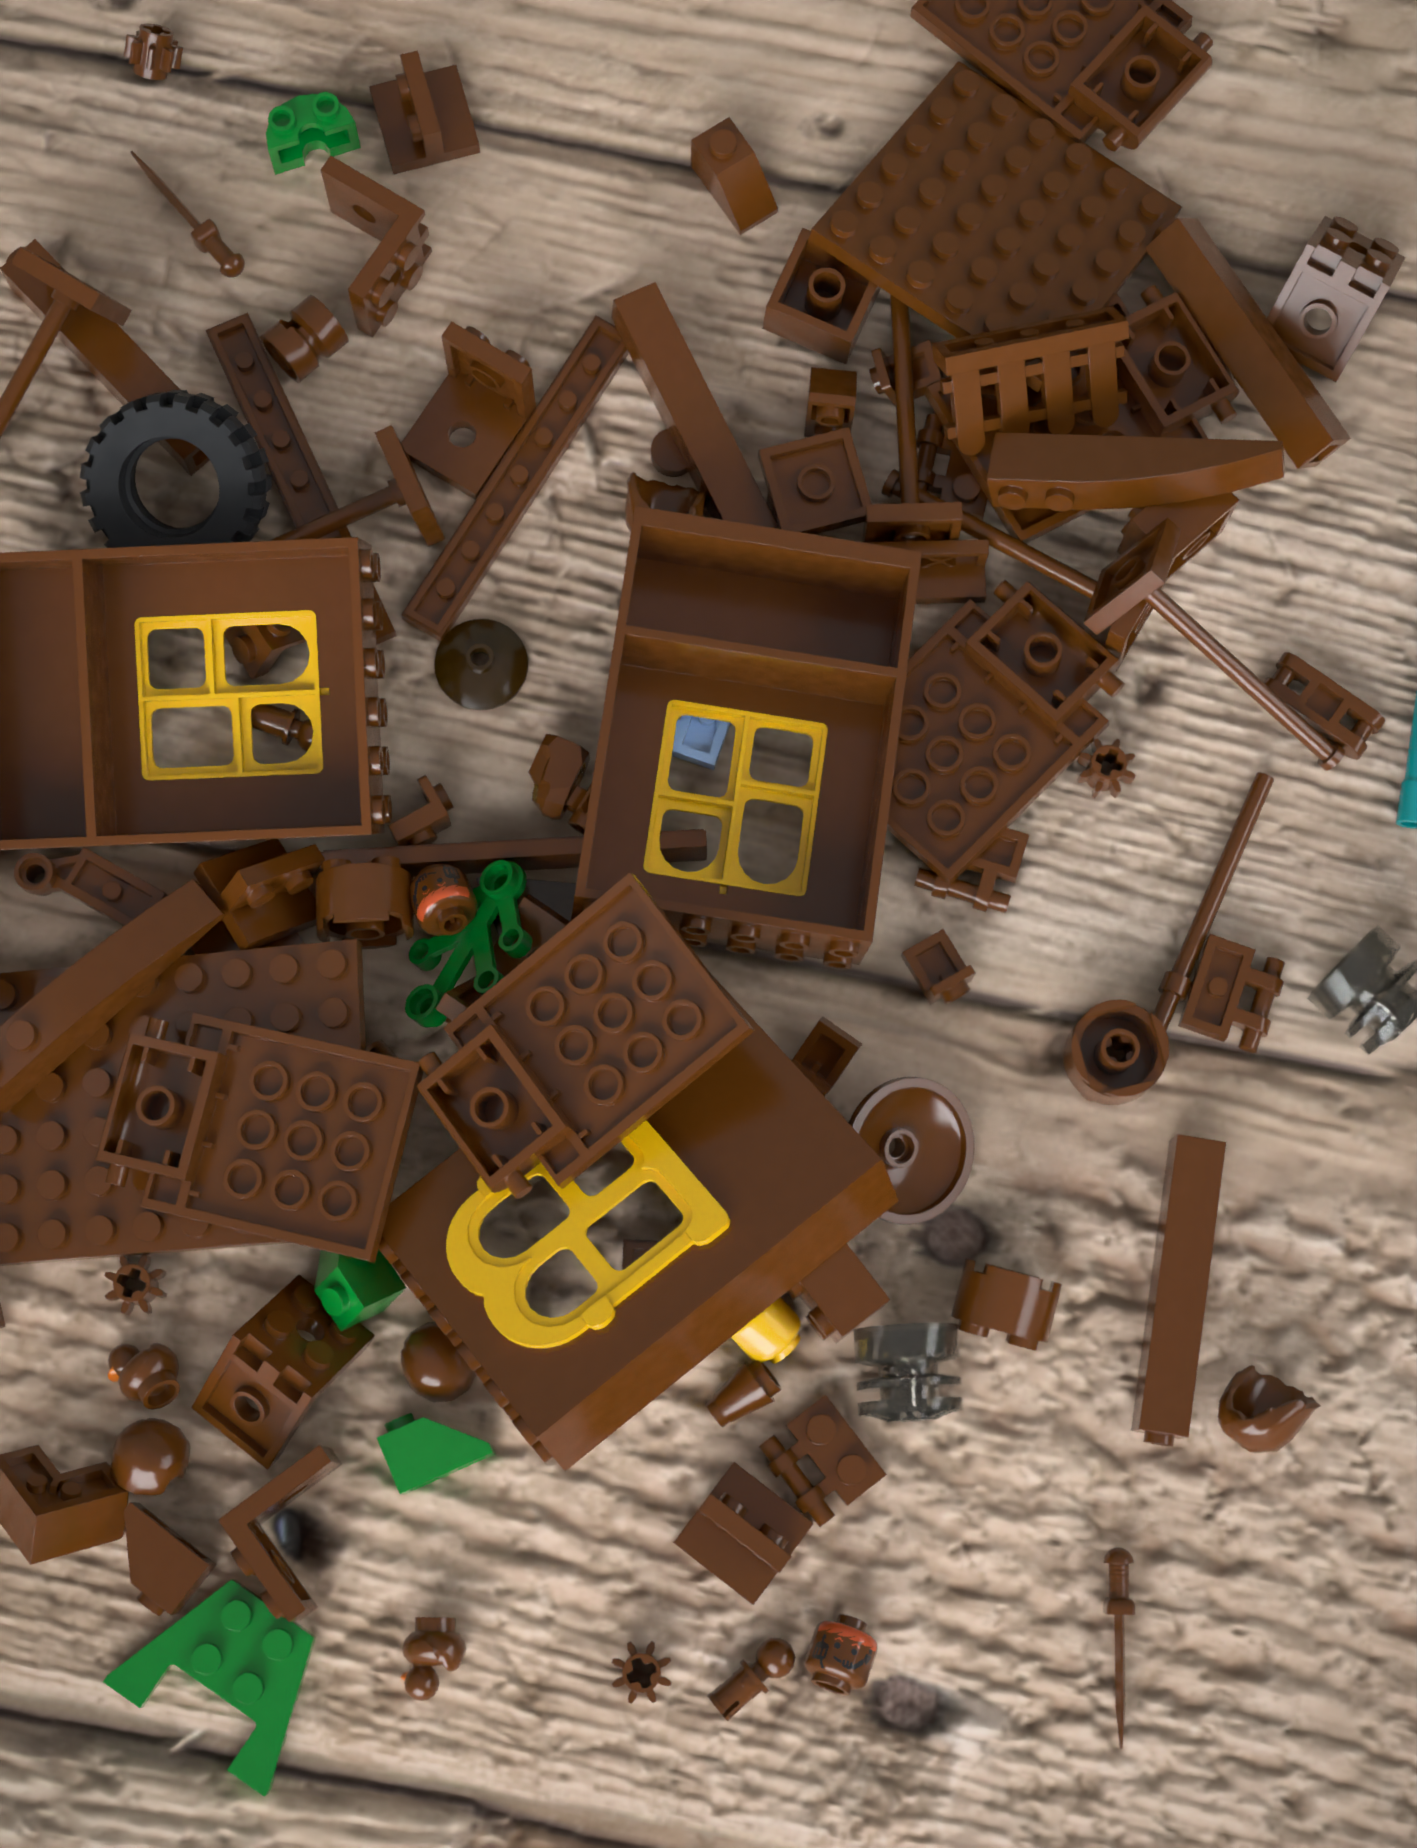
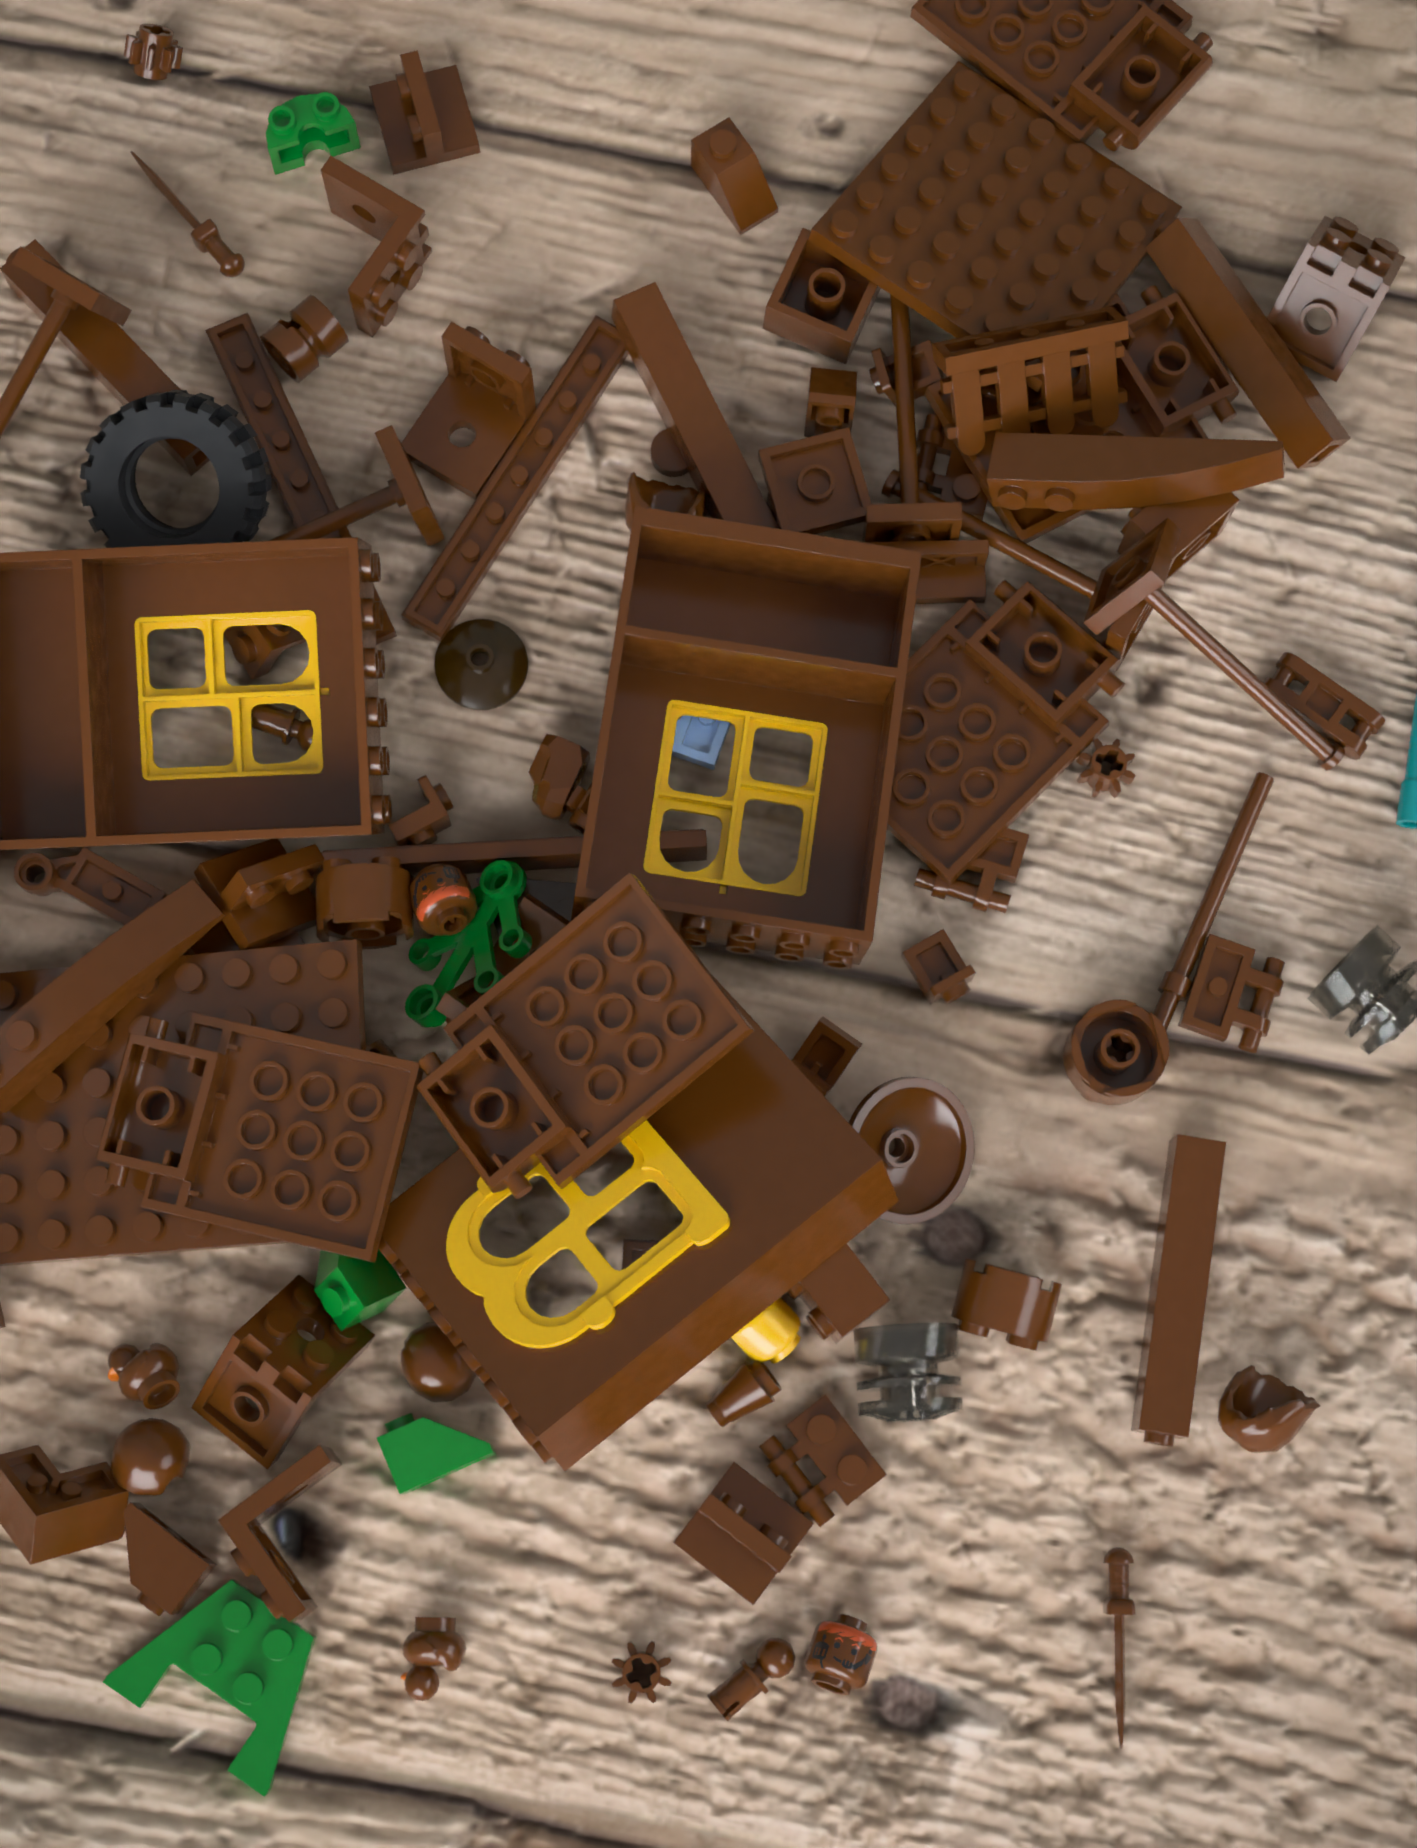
reddish brown gear [104,1254,167,1316] -> none

